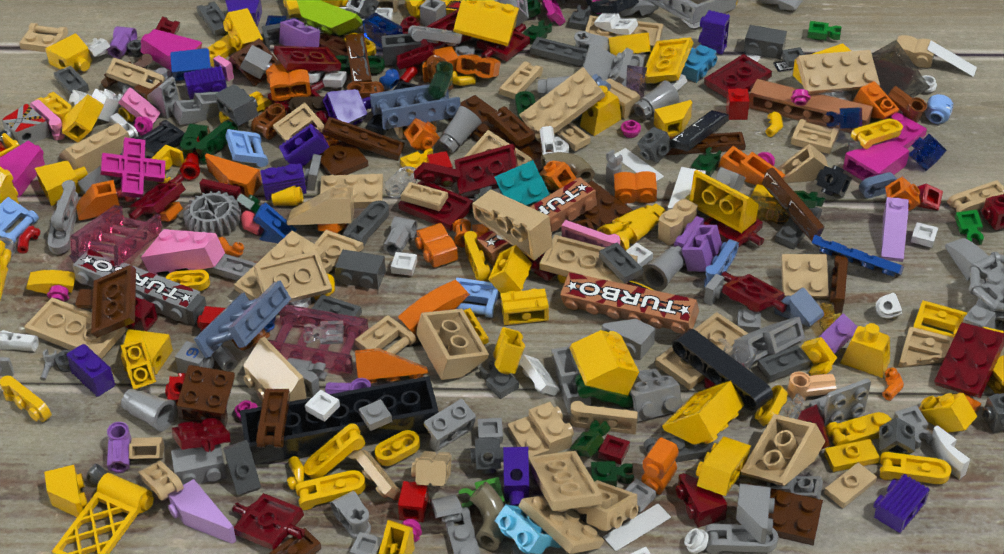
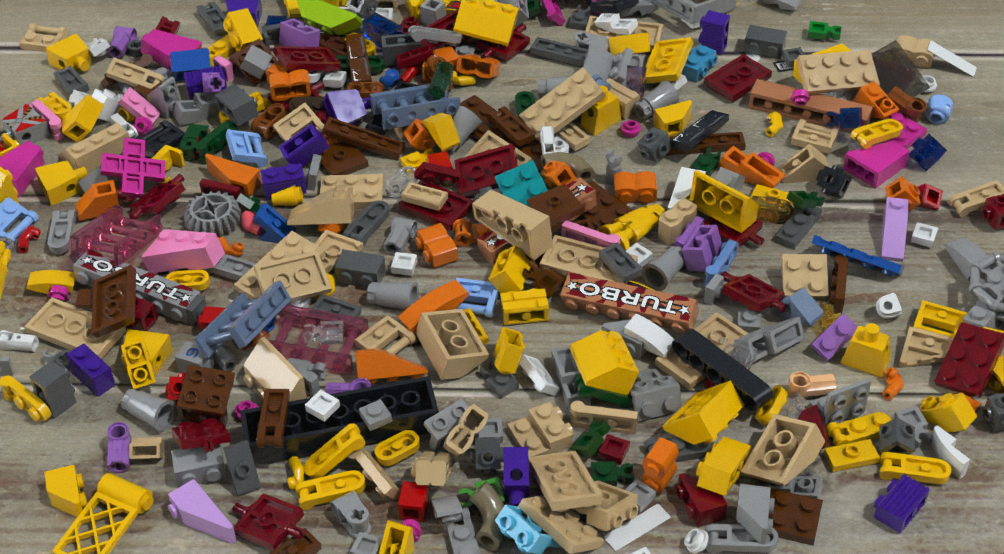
light grey plate [51,180,79,231] -> none
dark grey hinge [86,463,107,485] -> none
tan plate [138,461,184,501] -> none
orange plate [153,202,183,222] -> none
red cone [180,153,200,180] -> none
yellow plate [464,231,491,282] -> none
tan plate [499,61,543,100] -> none
dark green plate [522,20,552,44] -> none
white sticker [614,148,664,181] -> none
red brick [726,88,750,120] -> none
dark grey plate [757,345,810,382] -> none
reddish brown tile [762,167,825,242] -> none
yellow bracket [801,337,837,376] -> none
tan plate [824,463,877,508] -> none
sand blue beam [859,172,897,198] -> none
green plate [955,210,984,245] -> none
none -> dark grey brick [29,360,77,419]
none -> medium lavender piece [202,72,225,93]
none -> light grey plant [367,282,419,310]
none -> yellow slope [422,113,460,152]
none -> tan brick [443,404,488,458]
none -> reddish brown plate [523,261,564,297]
none -> reddish brown plate [527,184,585,227]
none -> white slope [624,314,674,358]

